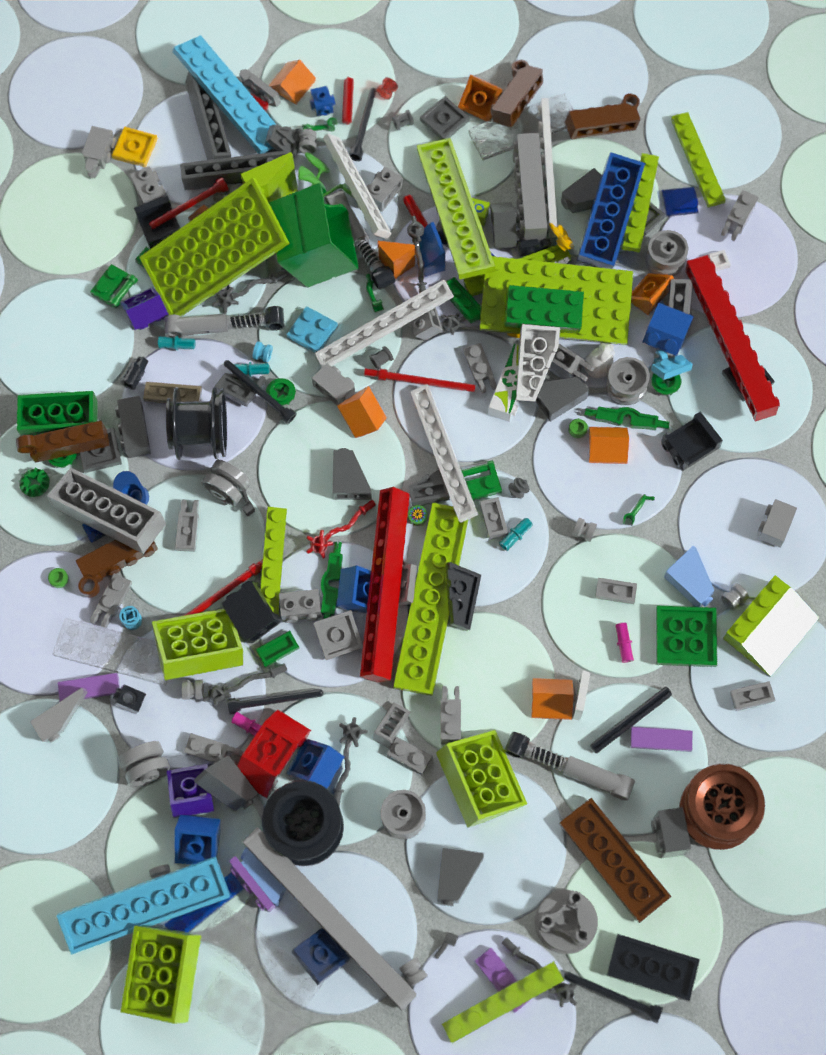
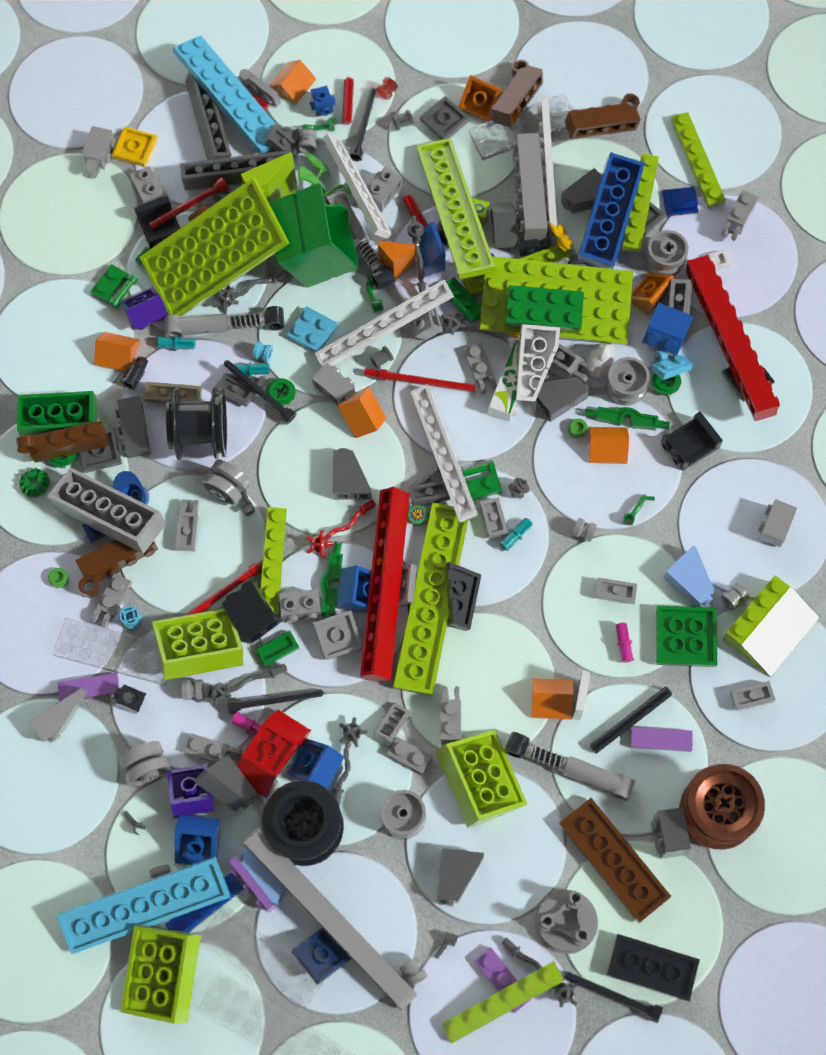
none -> orange slope [94,332,140,372]
none -> dark grey hand [123,811,146,835]

